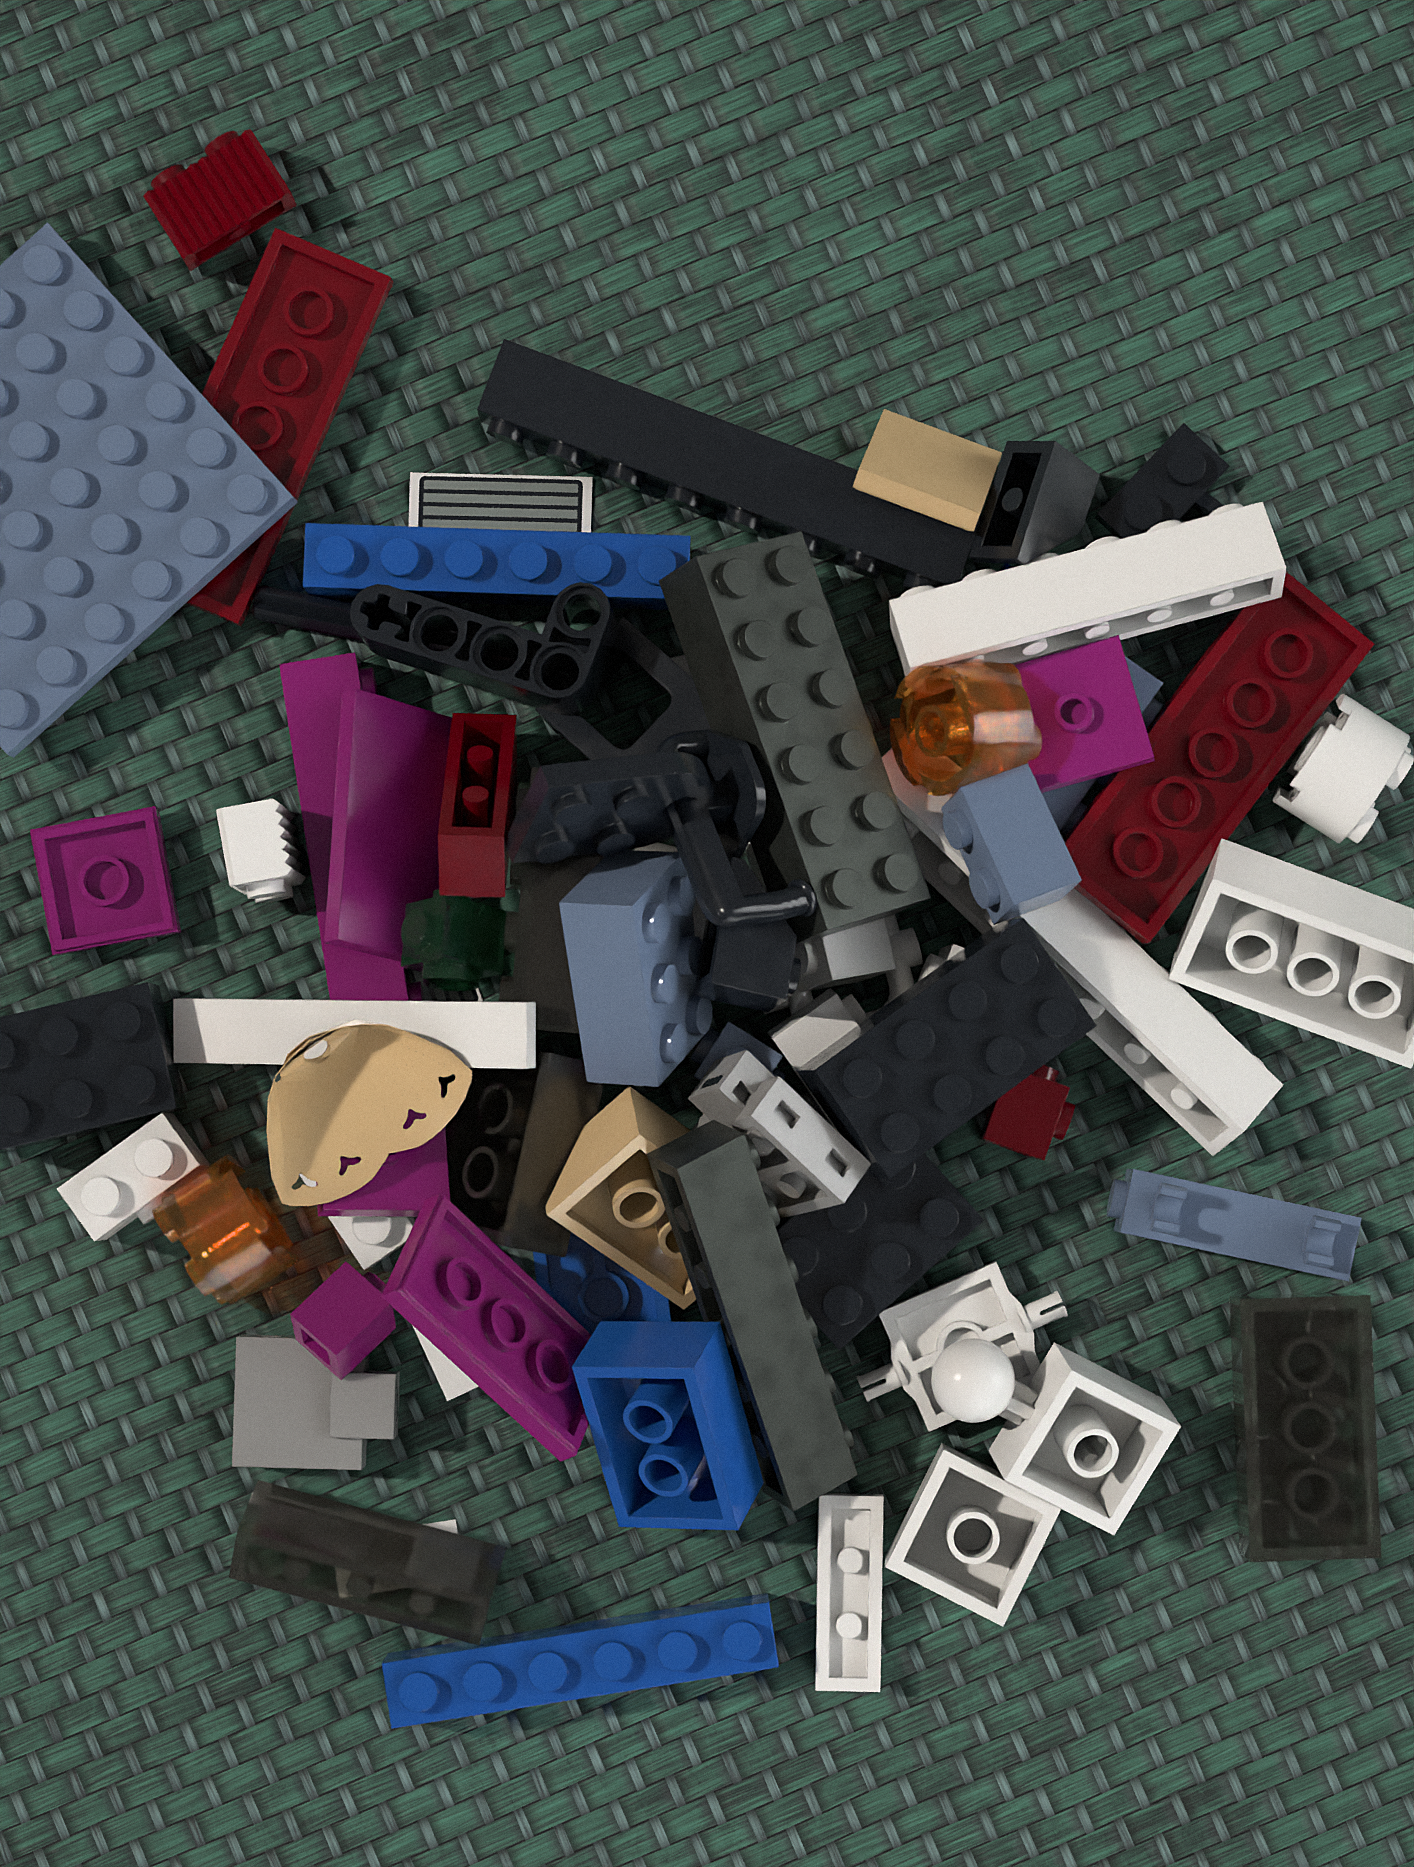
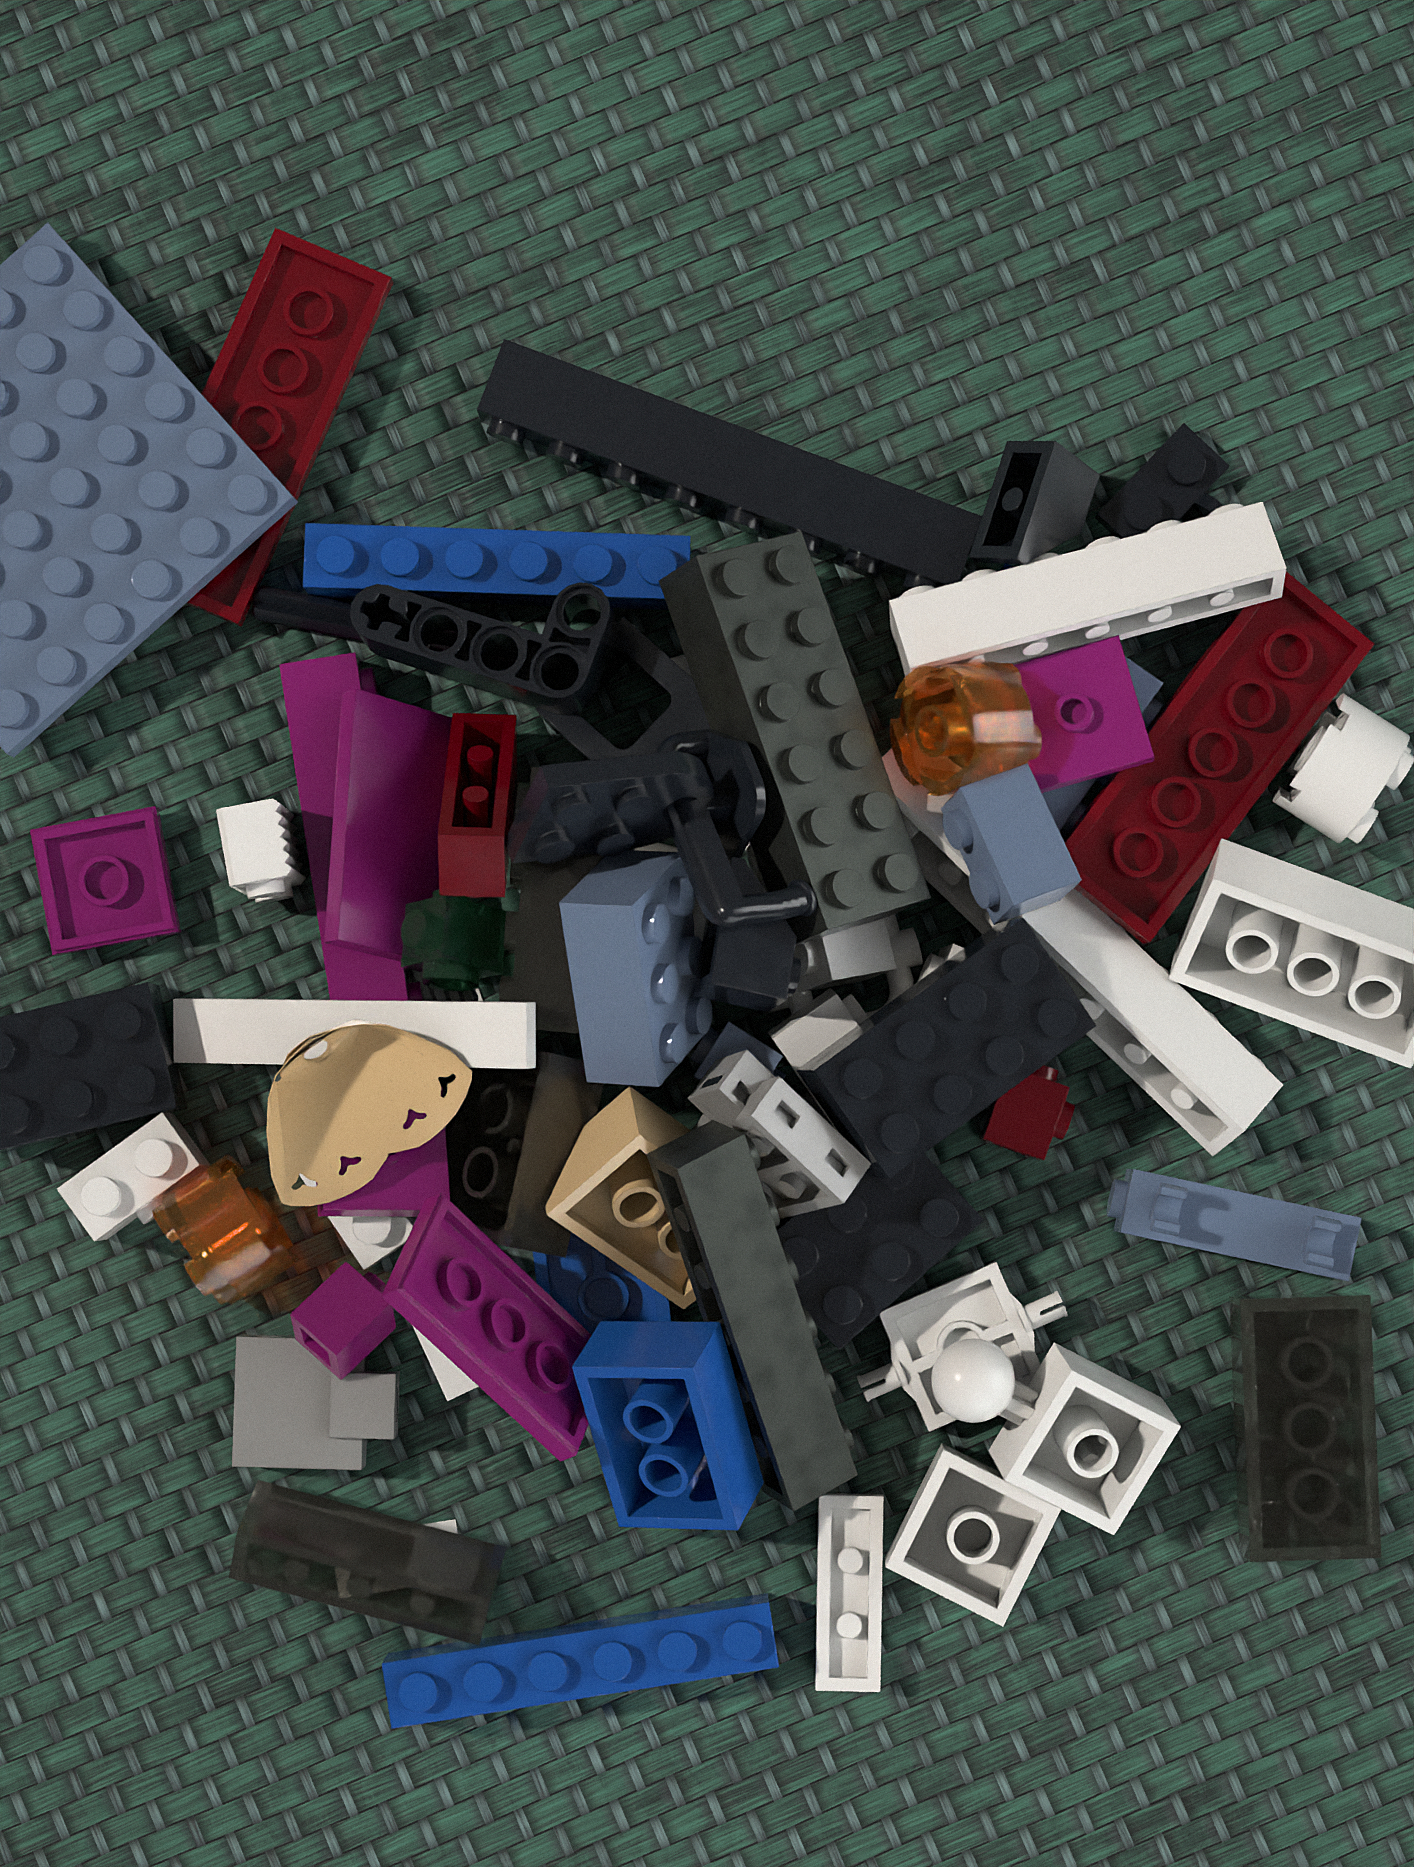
dark red brick [143,129,297,271] -> none
sticker [409,472,593,532] -> none
tan tile [853,409,1002,532] -> none

